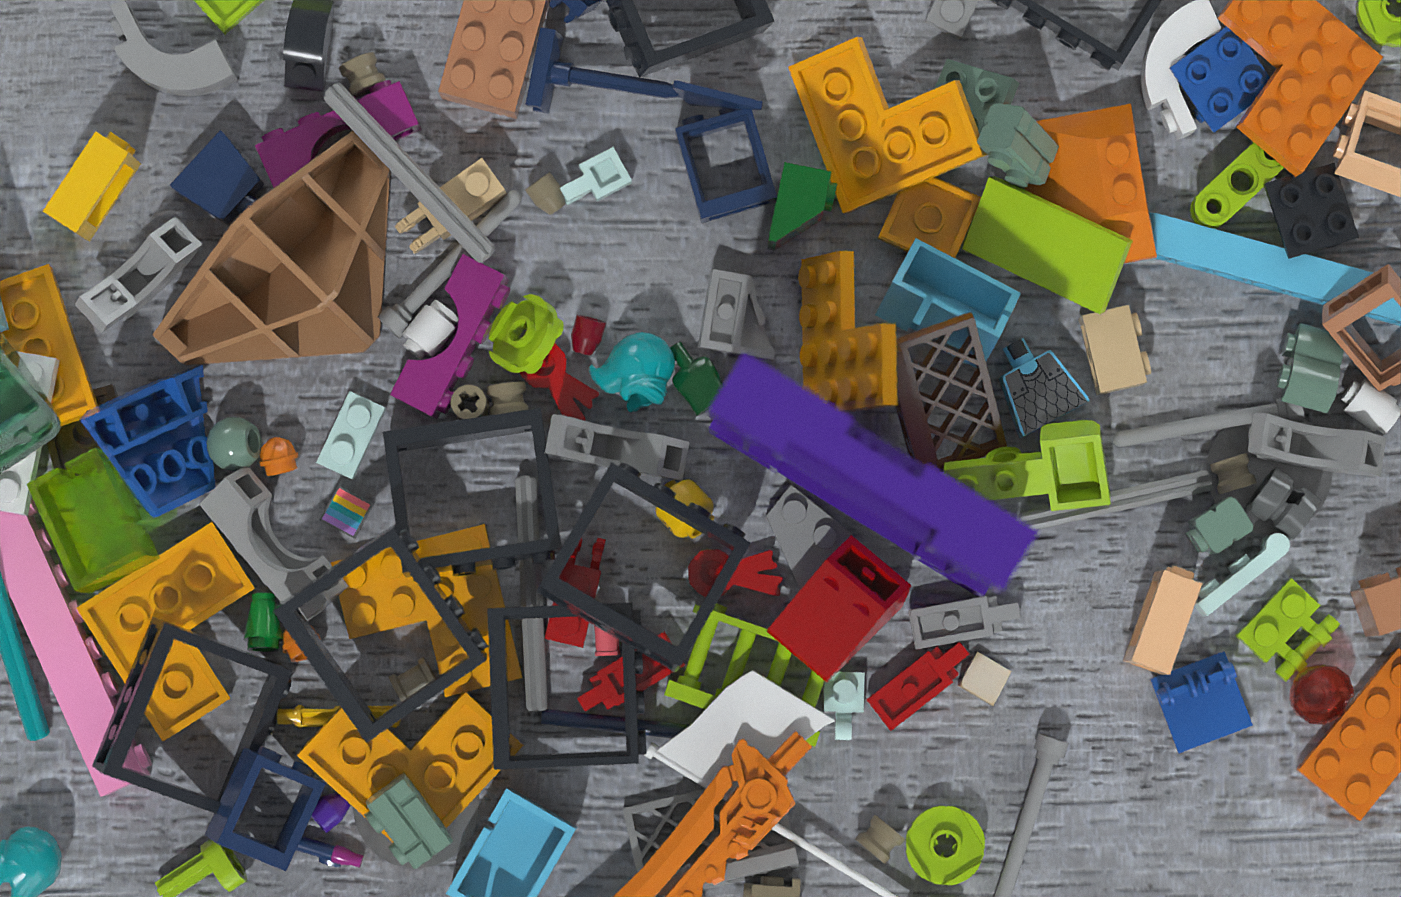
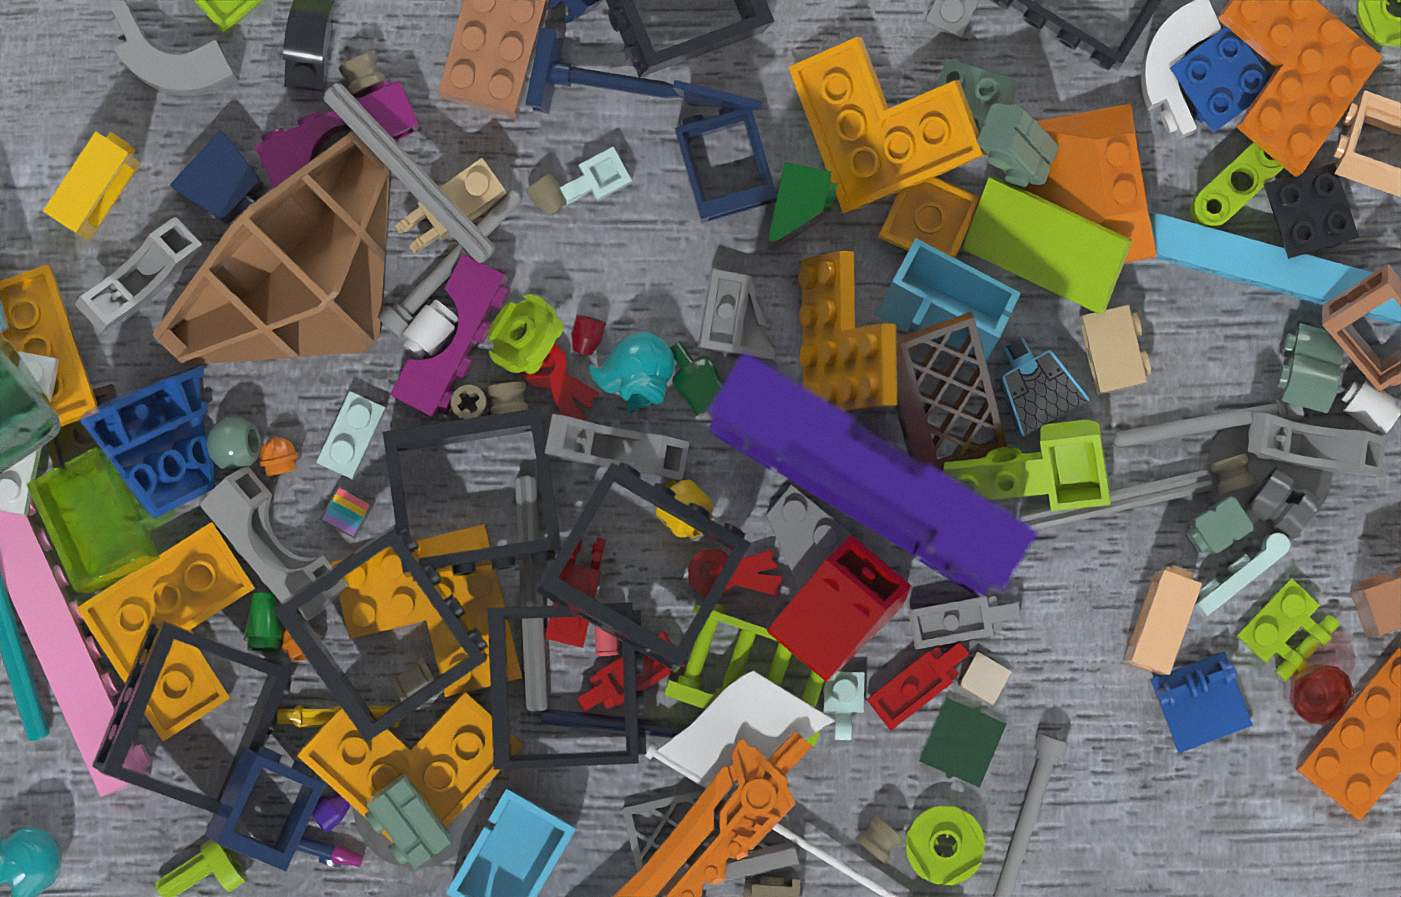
none -> clear green piece [919,698,1007,788]

